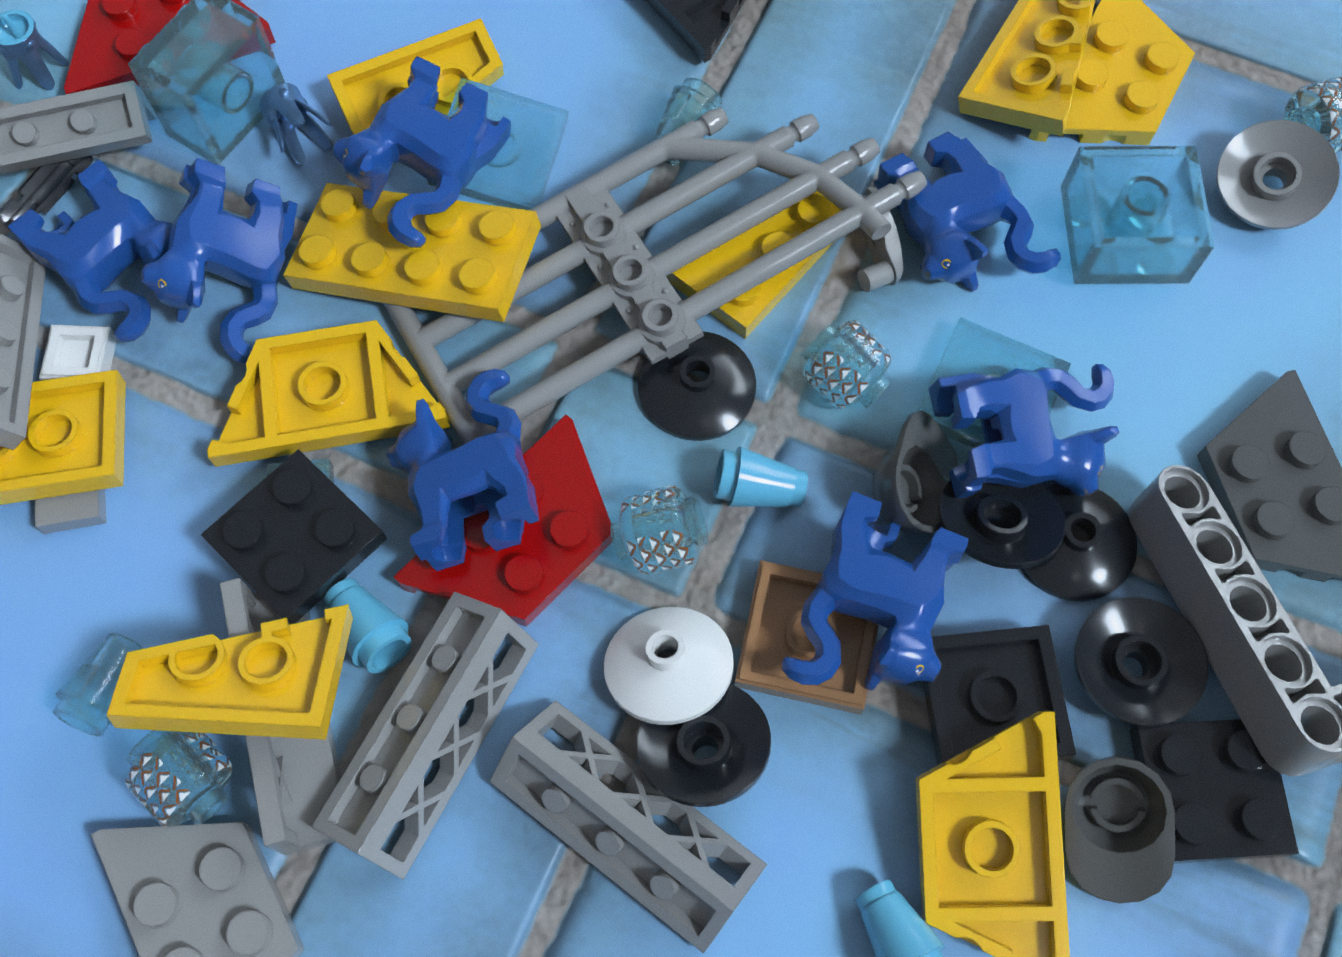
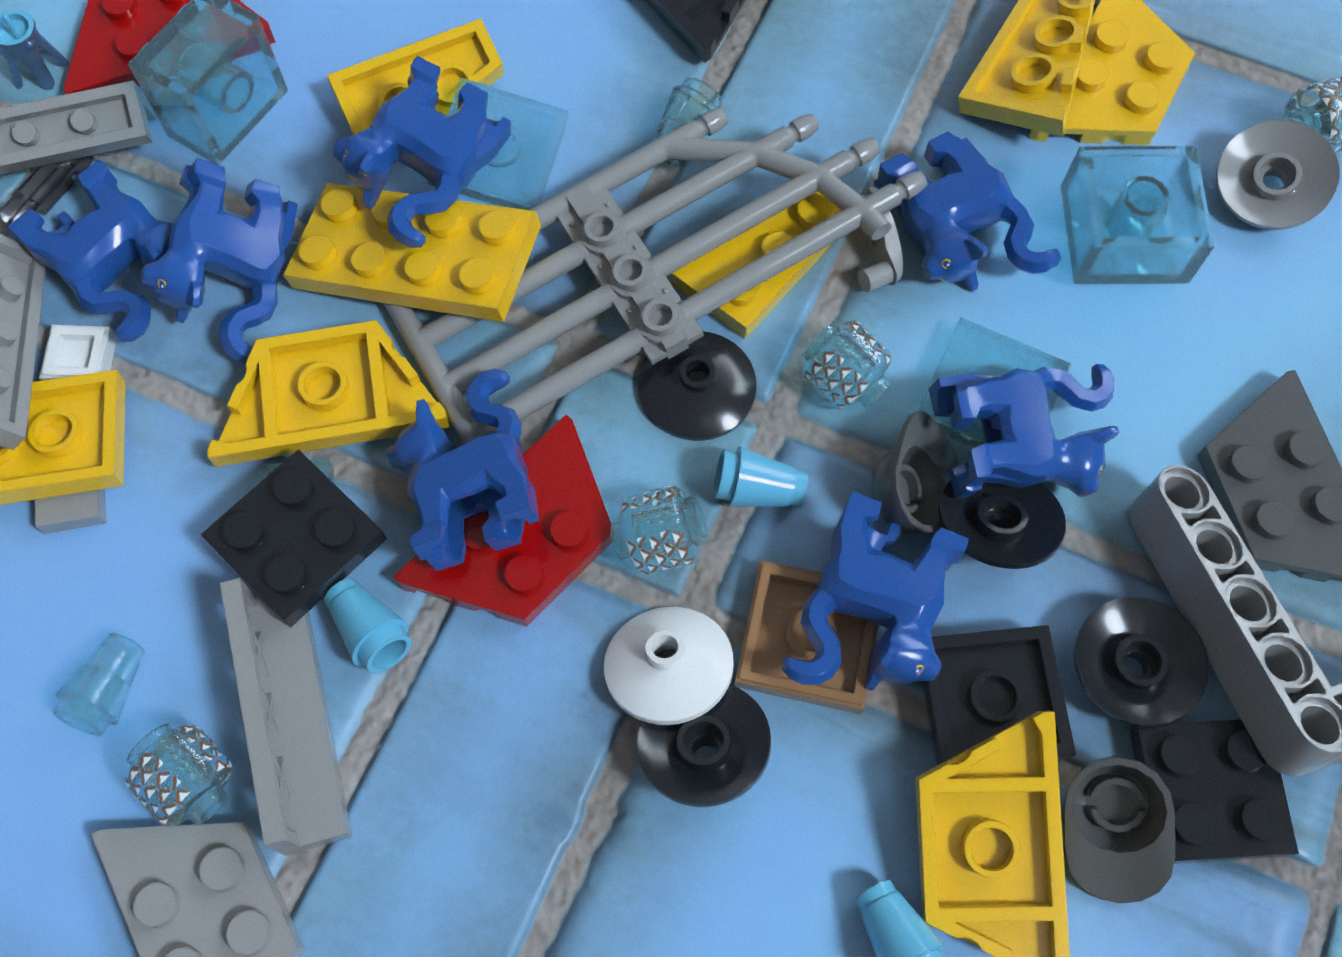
yellow wing [106,604,353,740] -> none
flat silver piece [260,83,333,167] -> none
light grey fence [311,592,539,880] -> none
light grey fence [489,700,767,954] -> none
black dish [1021,484,1137,602] -> none

